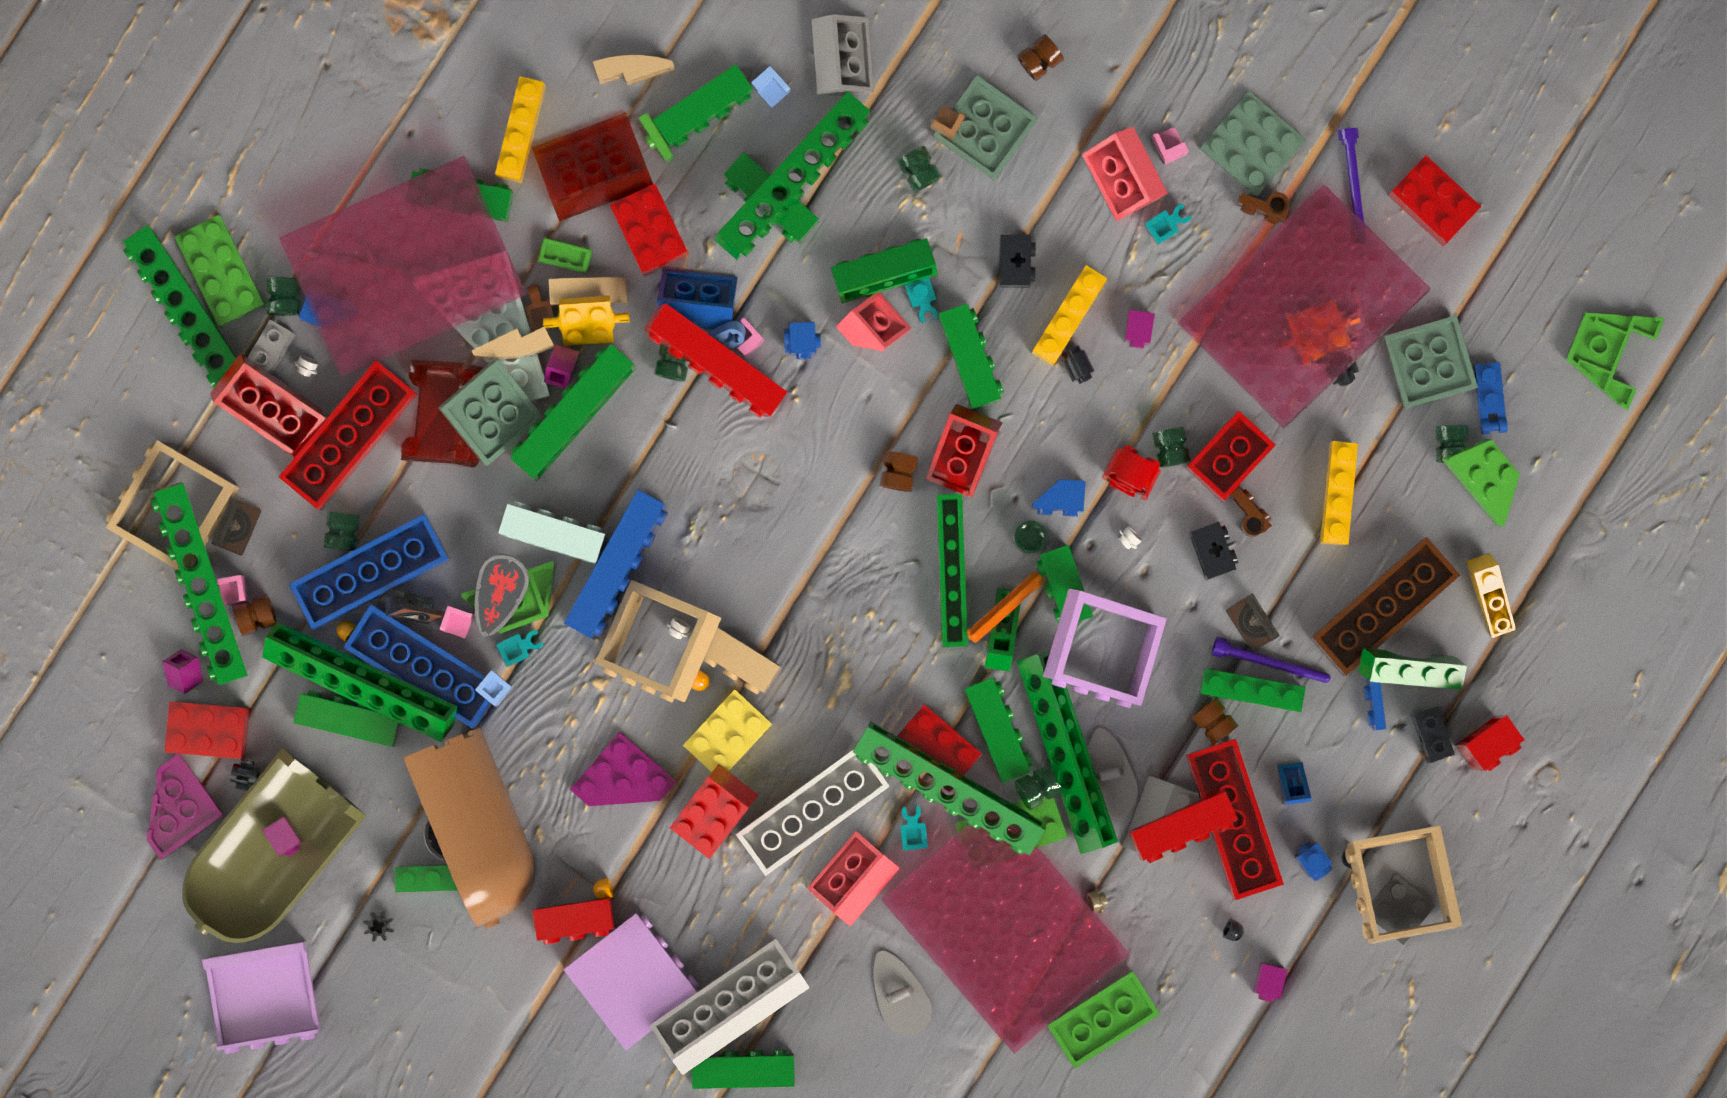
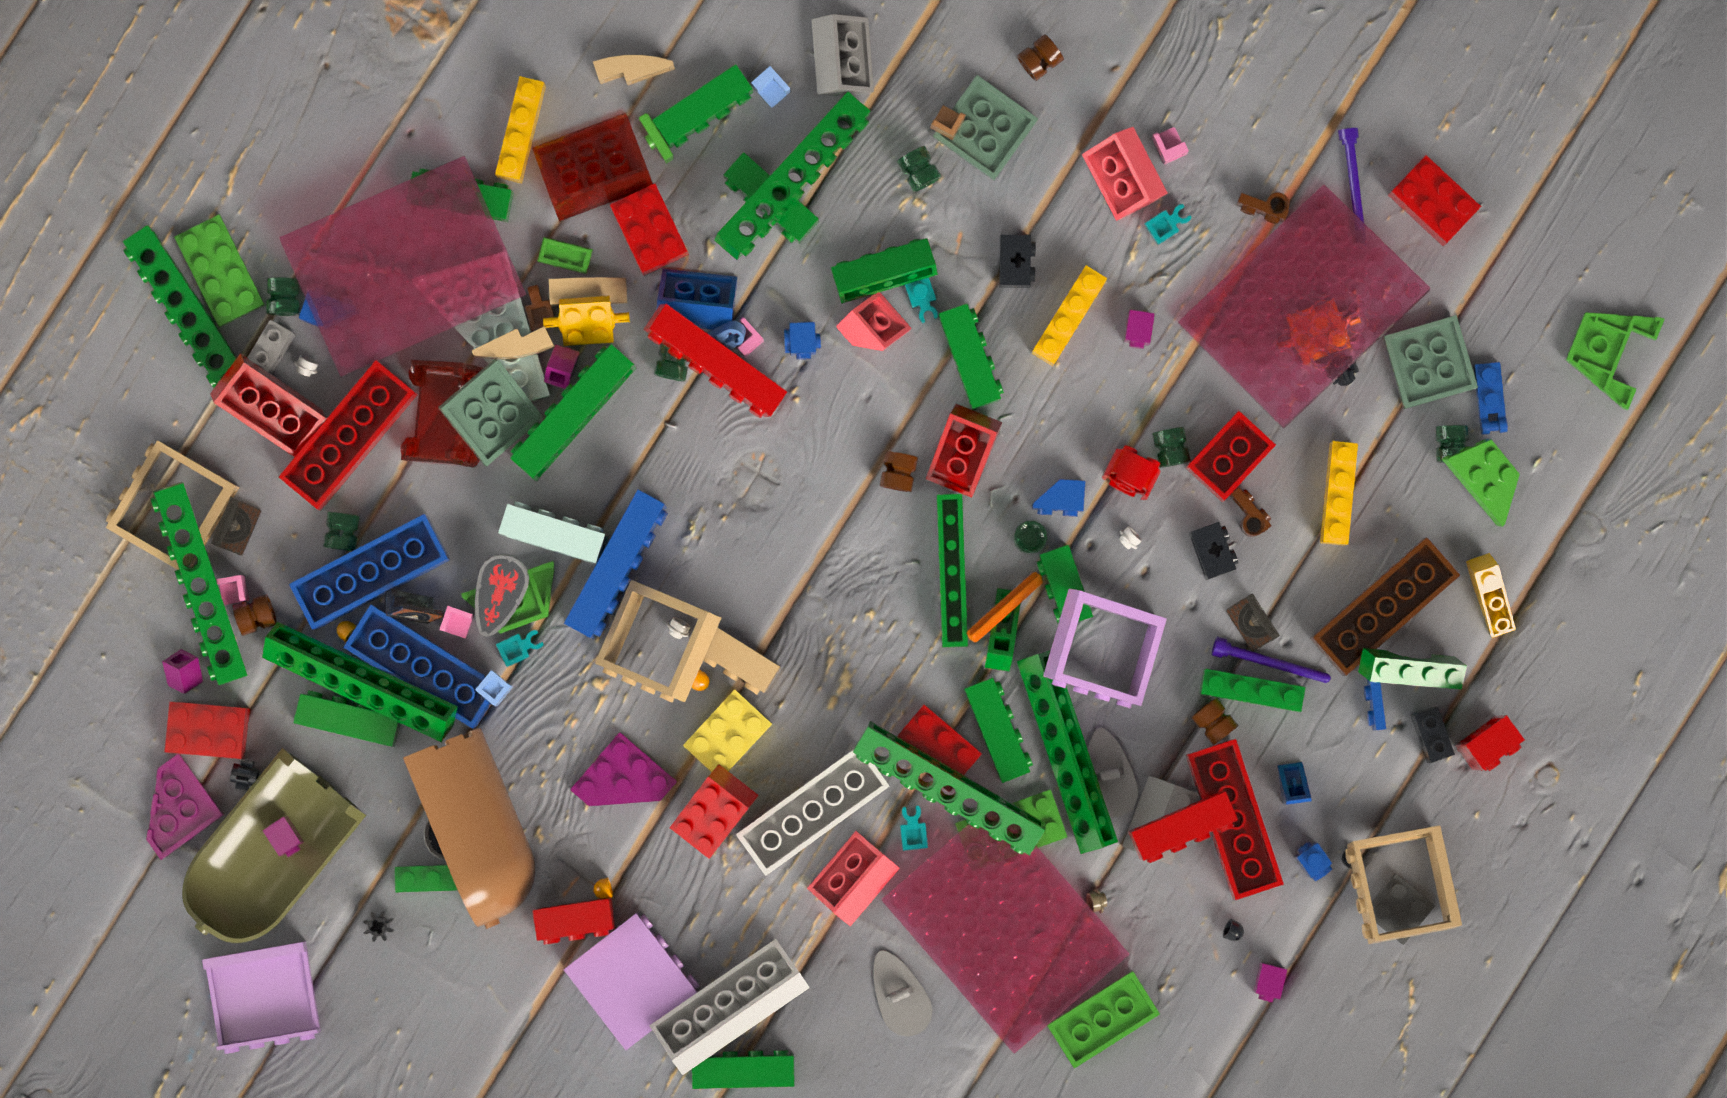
clear green wheel [1014,765,1062,810] -> none
black brick [1061,345,1095,384] -> none
sand green plate [1199,91,1306,198] -> none

